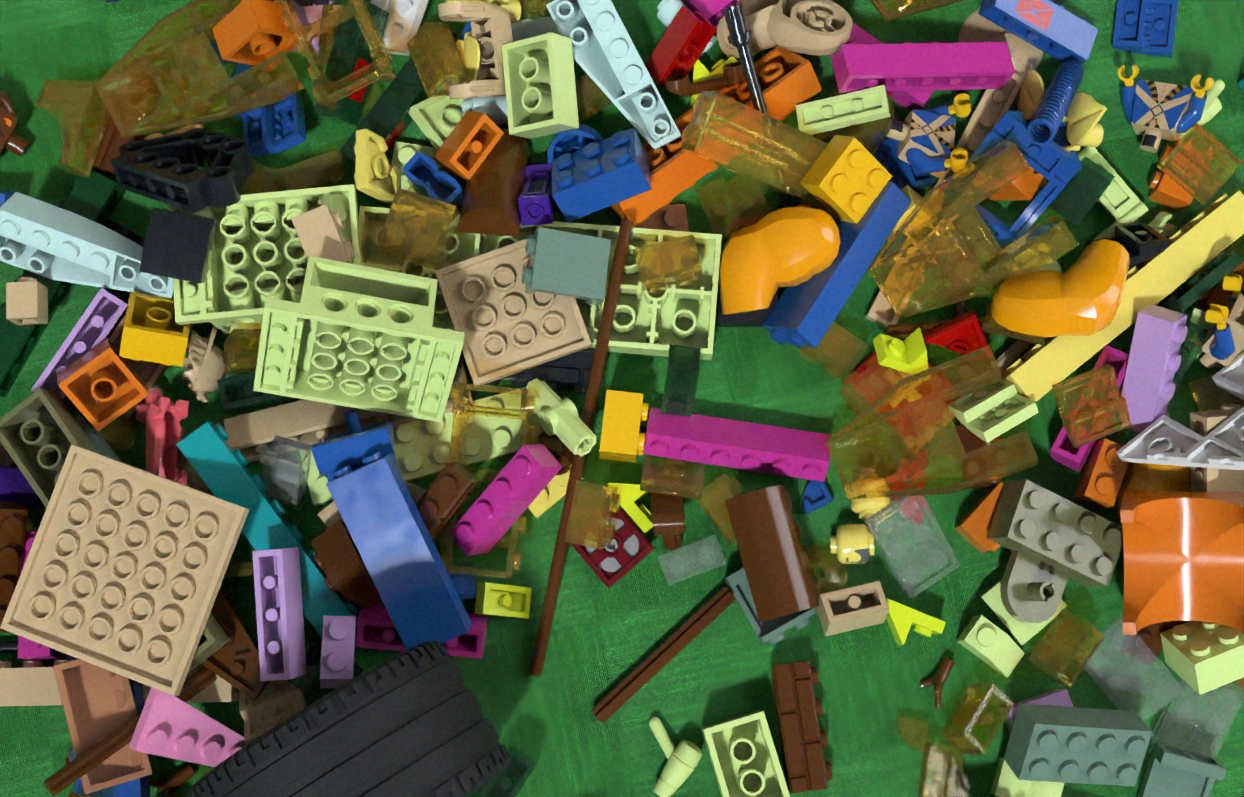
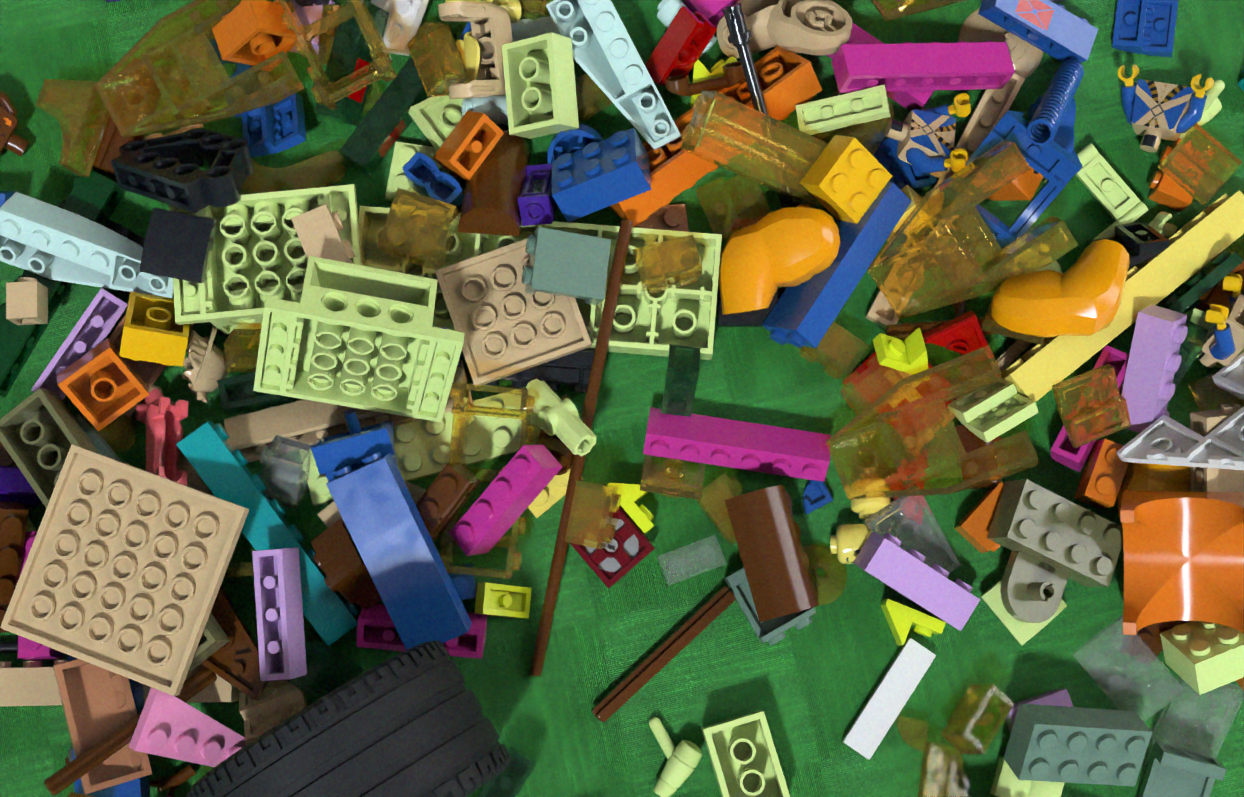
lavender brick [320,615,356,688] -> none
light yellow plate [354,129,400,205] -> none
yellow brick [599,390,649,463] -> none
reddish brown beam [651,487,686,551] -> none
reddish brown brick [770,661,832,793] -> none
tan brick [816,581,889,637] -> none
reddish brown bar [920,657,955,708] -> none
yellowish green slope [956,615,1025,678] -> none
light yellow plant [1016,70,1107,201] -> none
clear yellow brick [1028,609,1104,688] -> none
clear green brick [1048,156,1115,227] -> none
none -> white tile [842,638,936,760]
none -> lavender brick [853,531,980,631]

